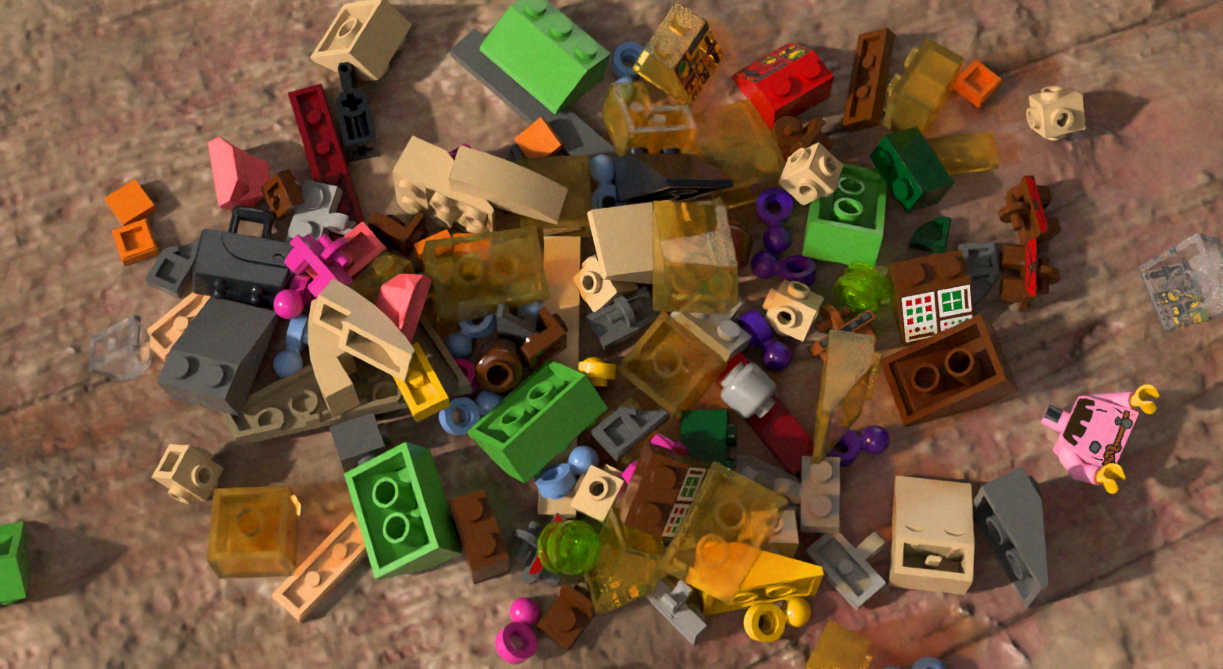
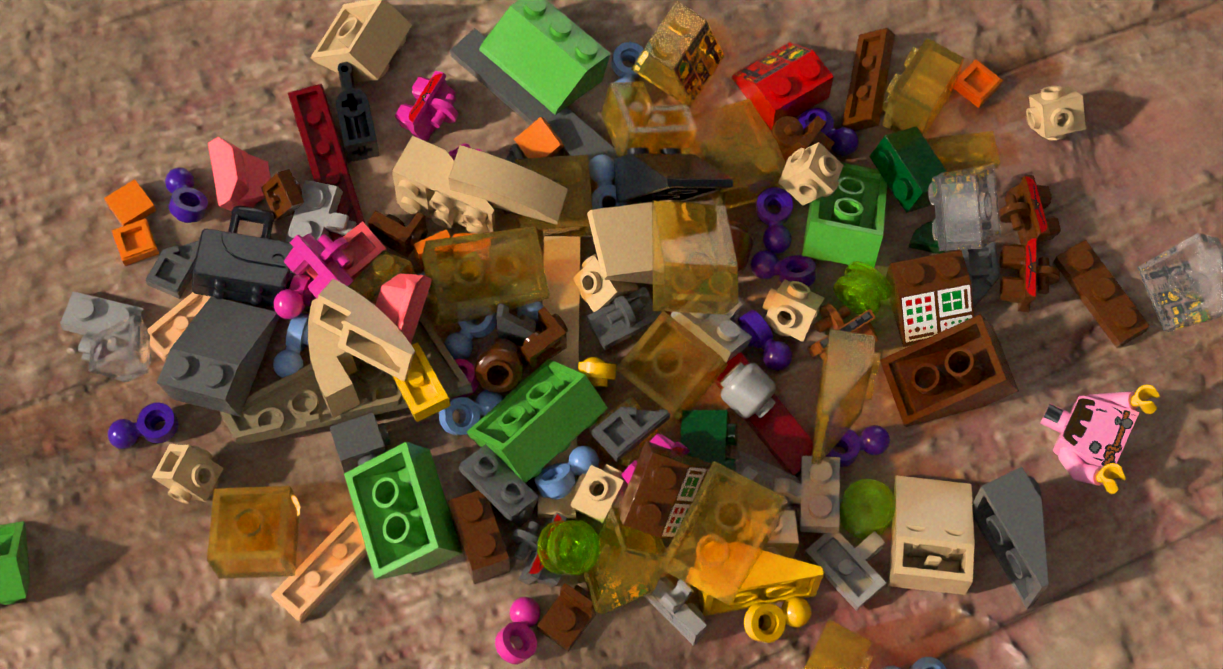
none -> light grey plate [60,291,146,363]
none -> dark purple plate [108,403,178,449]
none -> dark purple plate [165,167,208,223]
none -> dark pink hips [395,70,459,142]
none -> dark grey bracket [459,444,539,527]
none -> dark purple plate [798,108,859,156]
none -> clear neon green wheel [840,479,896,539]
none -> clear slope [928,164,1001,251]
none -> reddish brown plate [1053,240,1150,348]

